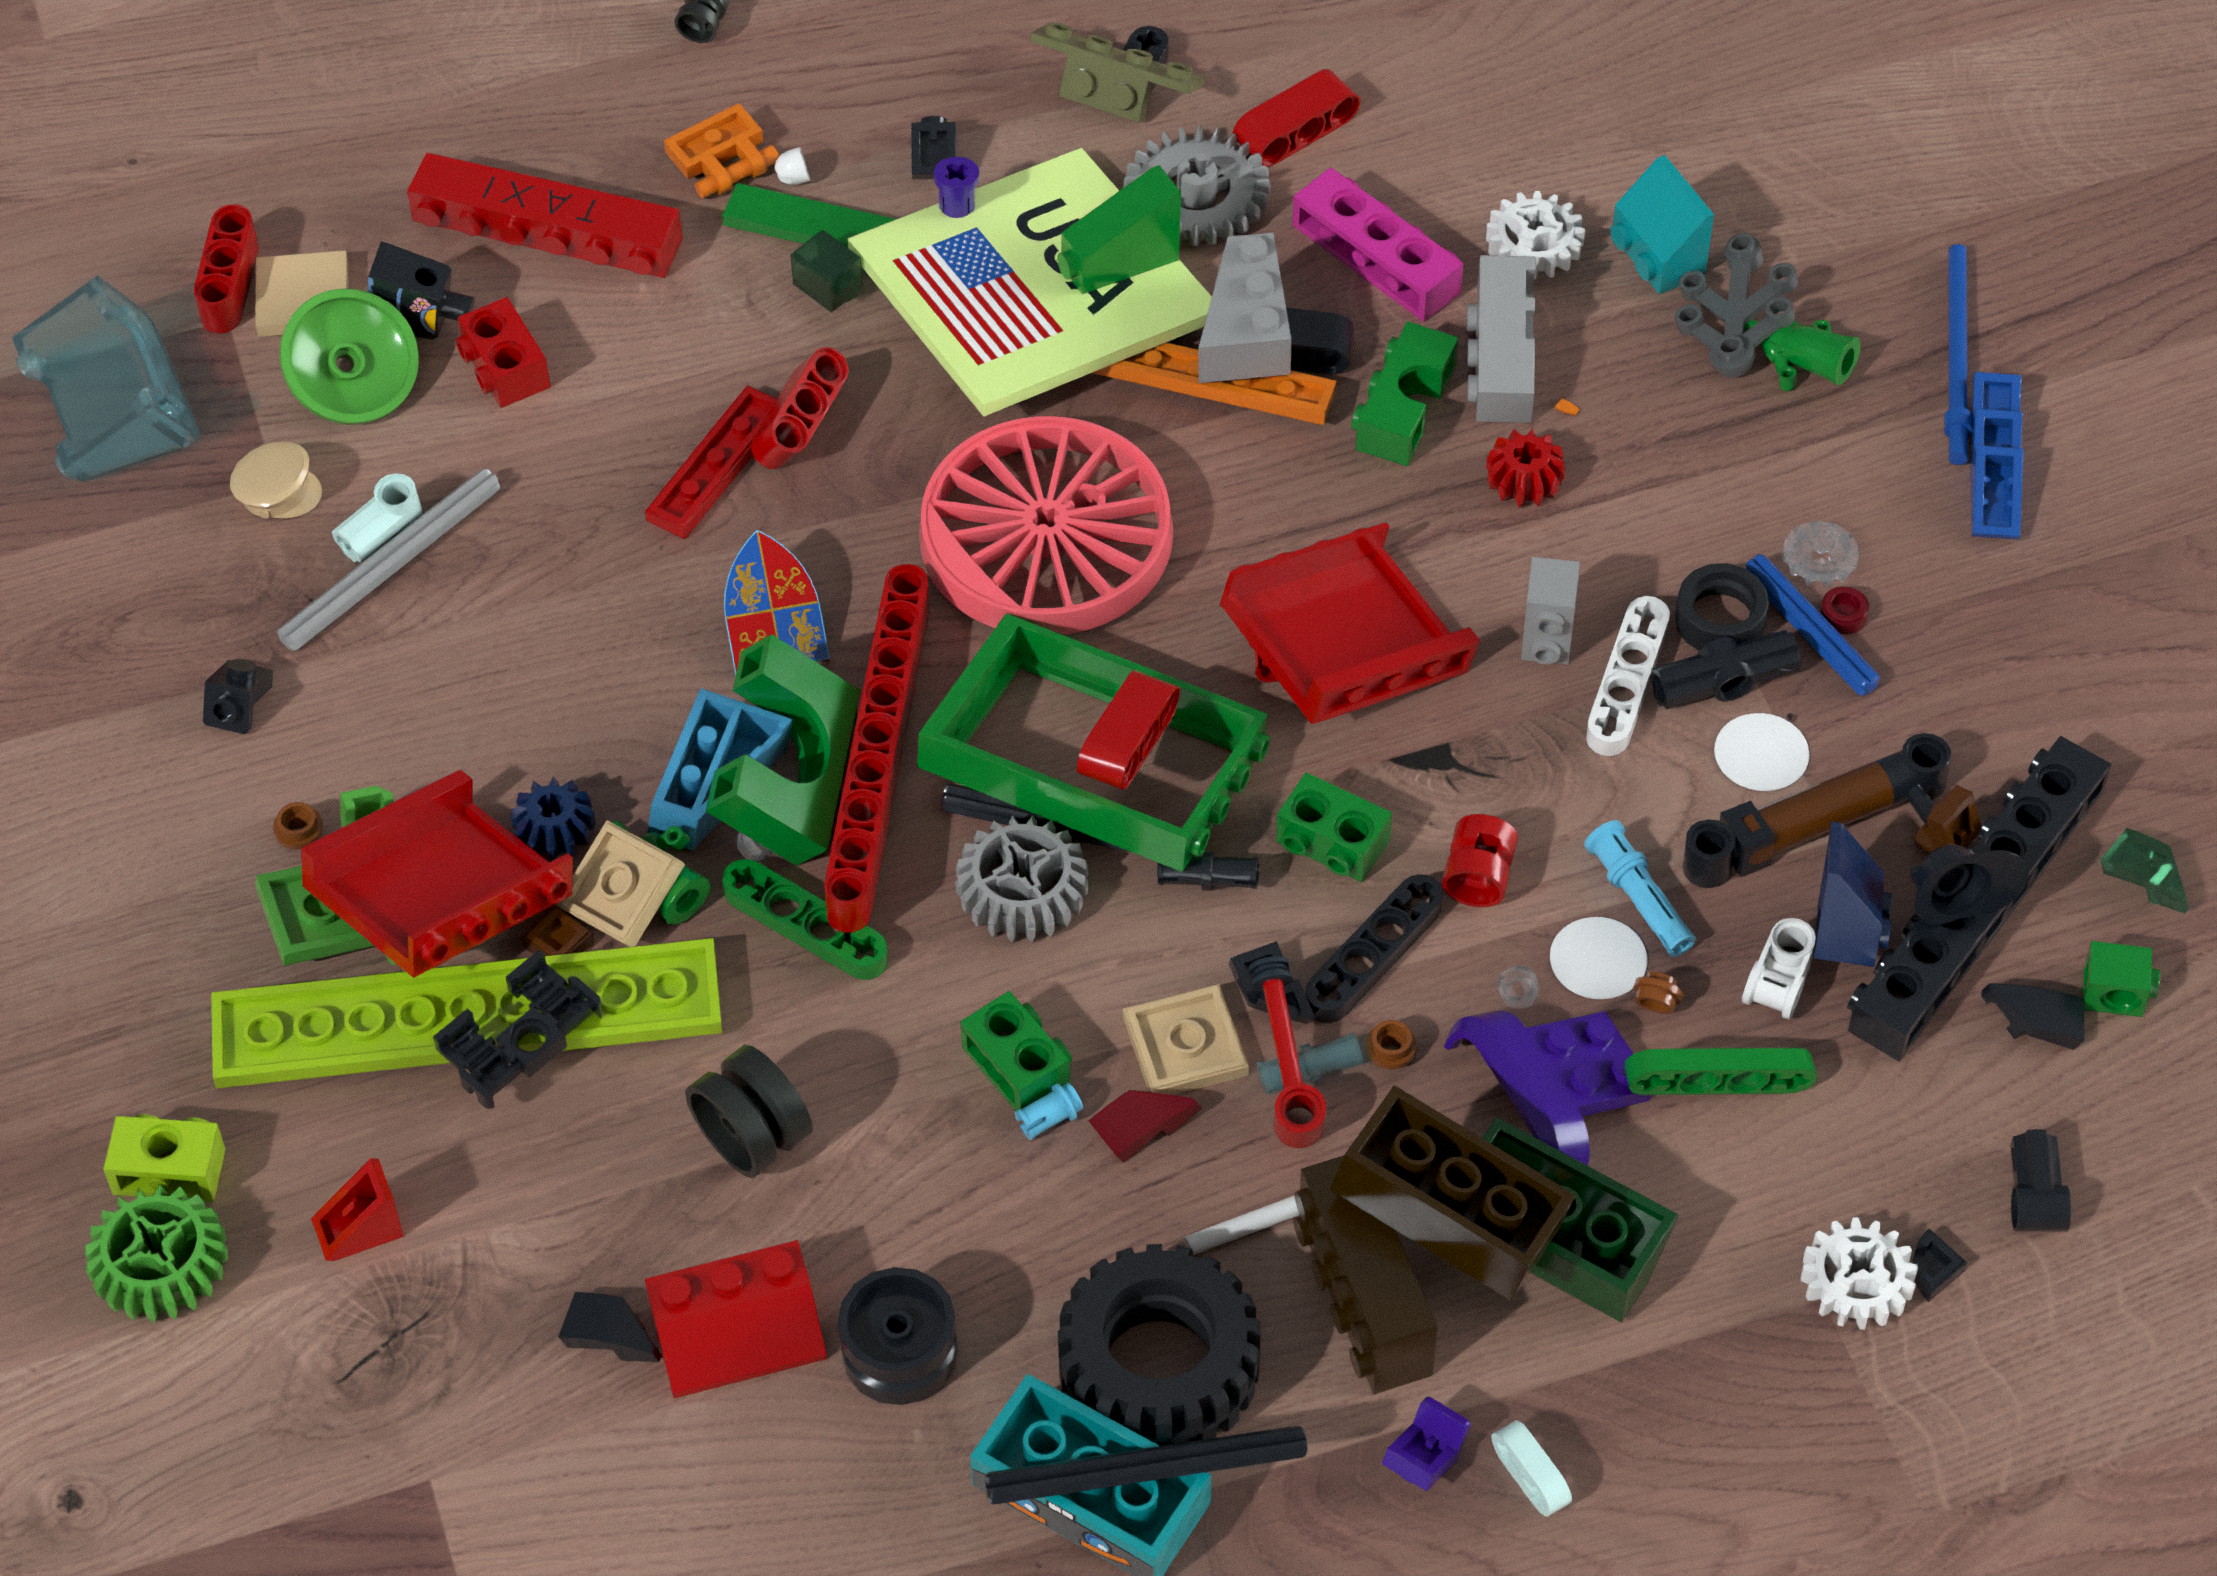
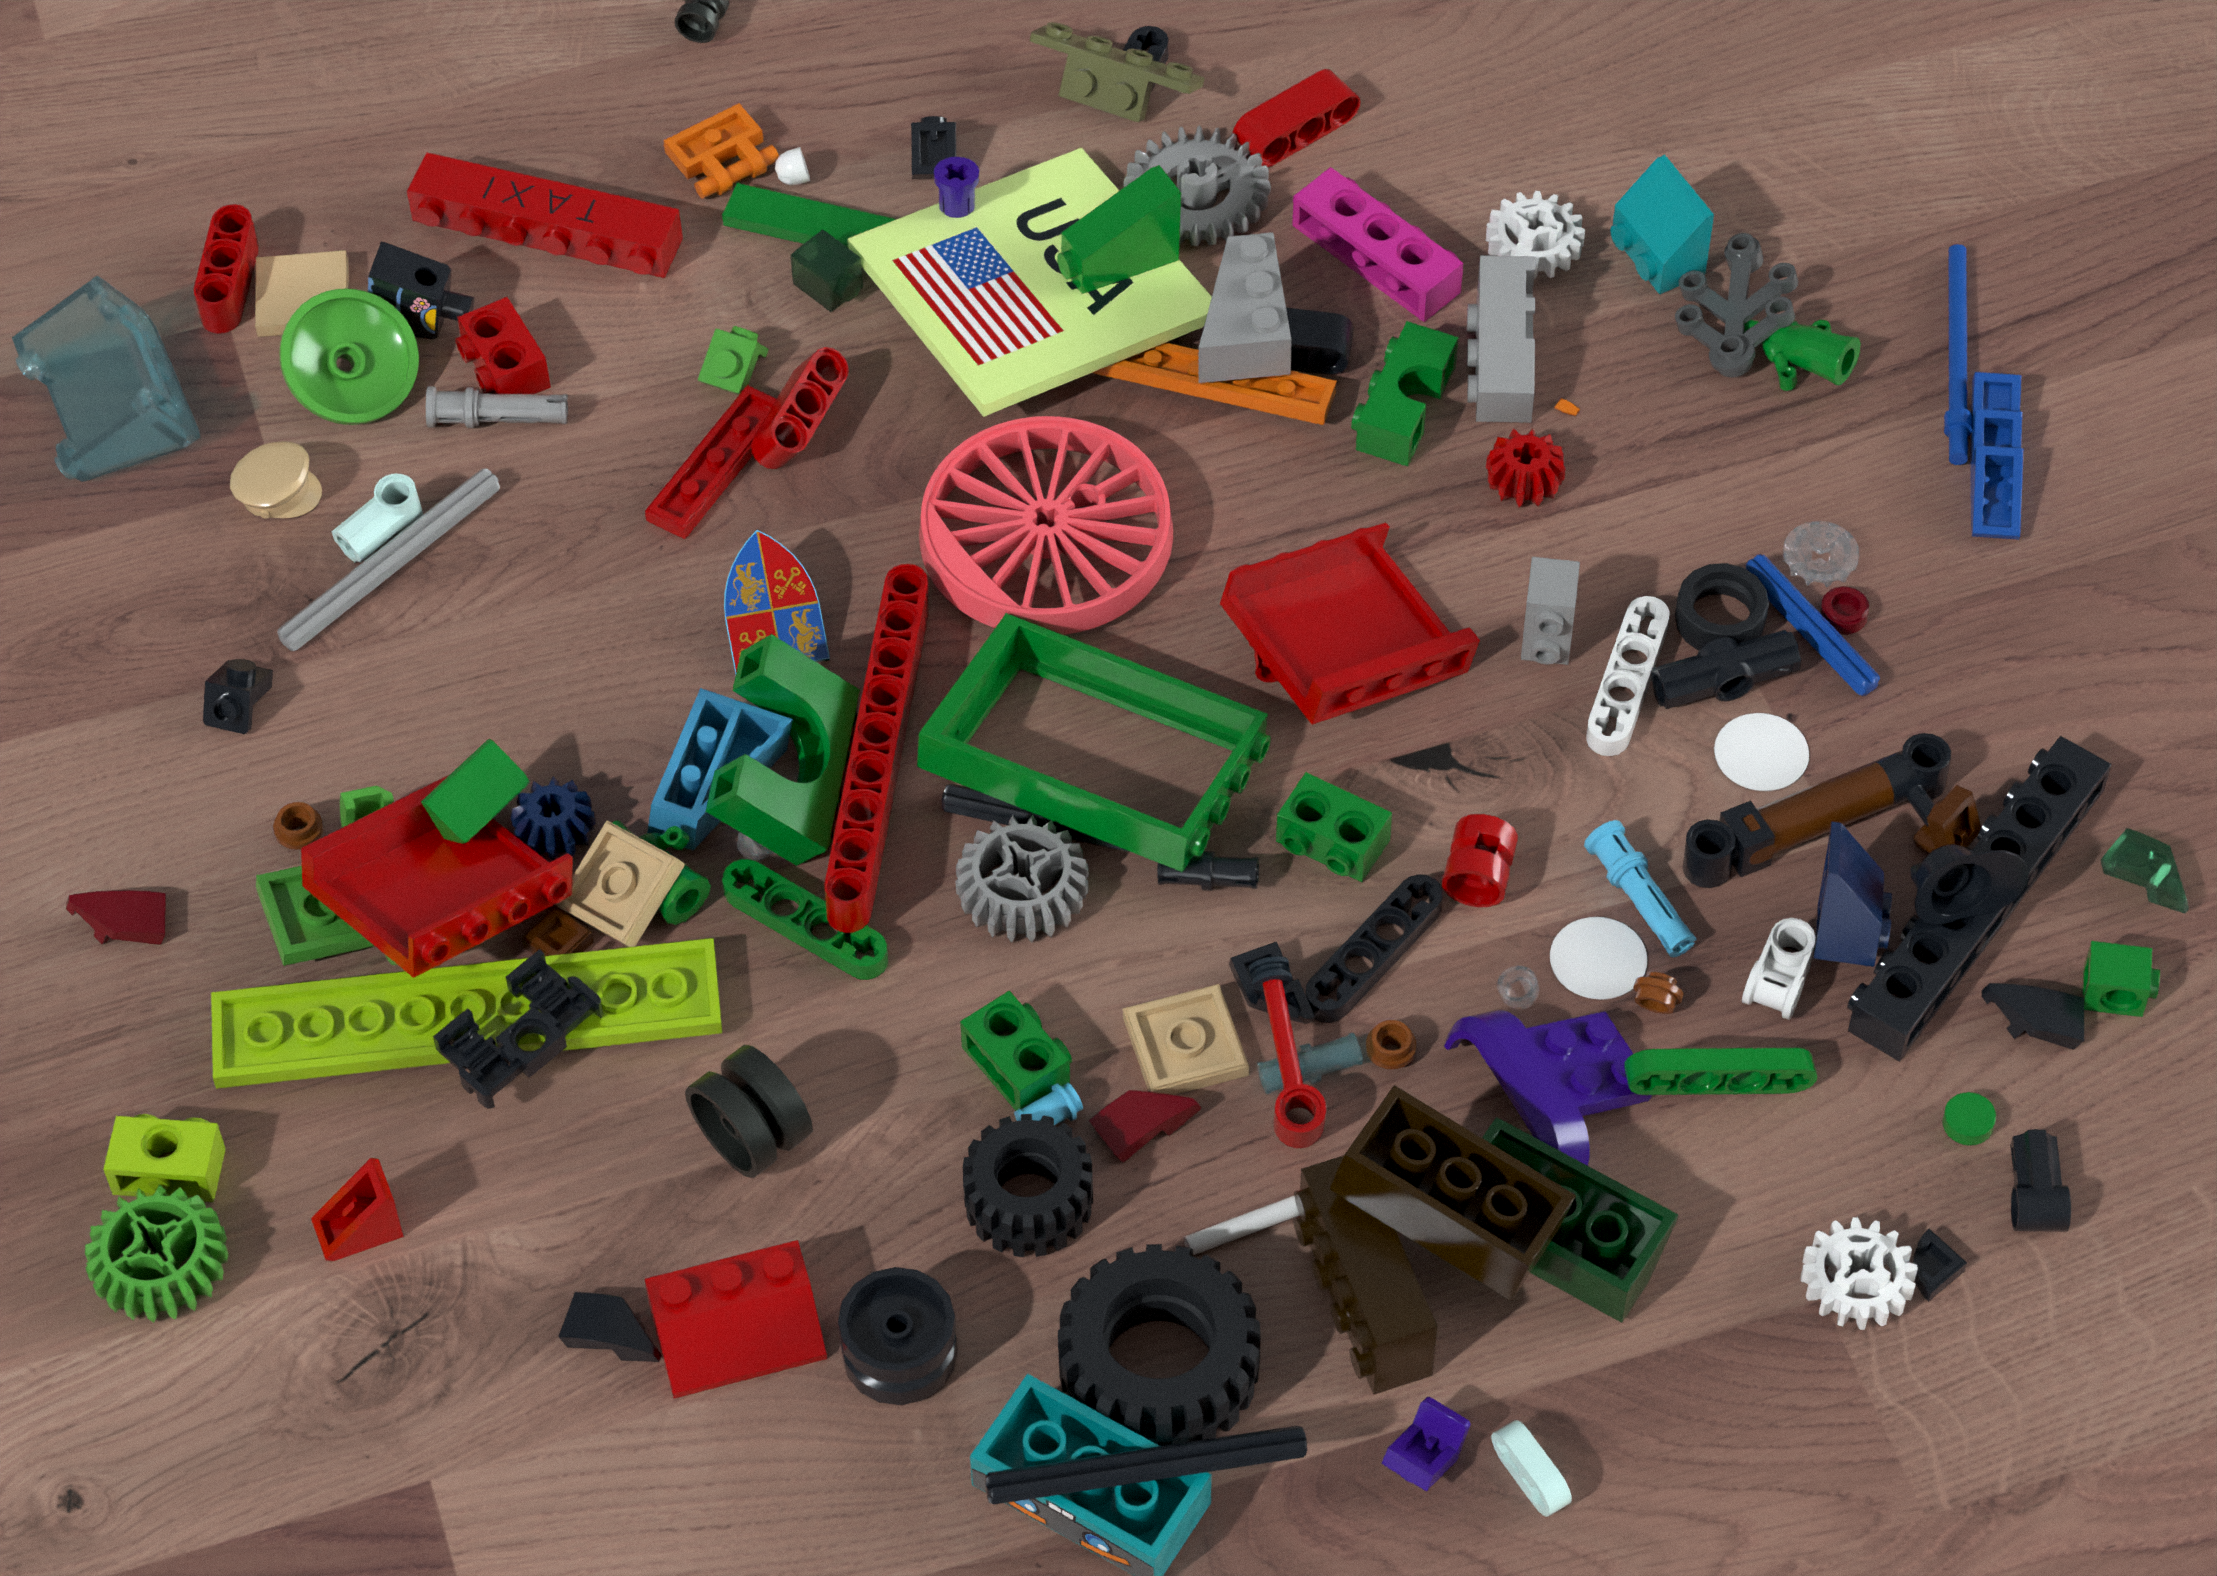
red beam [1076,670,1180,790] -> none
none -> dark red slope [66,890,166,945]
none -> green slope [421,739,530,844]
none -> light grey pin [426,386,568,428]
none -> bright green bracket [698,326,769,395]
none -> black tyre [962,1114,1093,1257]
none -> green tile [1942,1092,1996,1146]

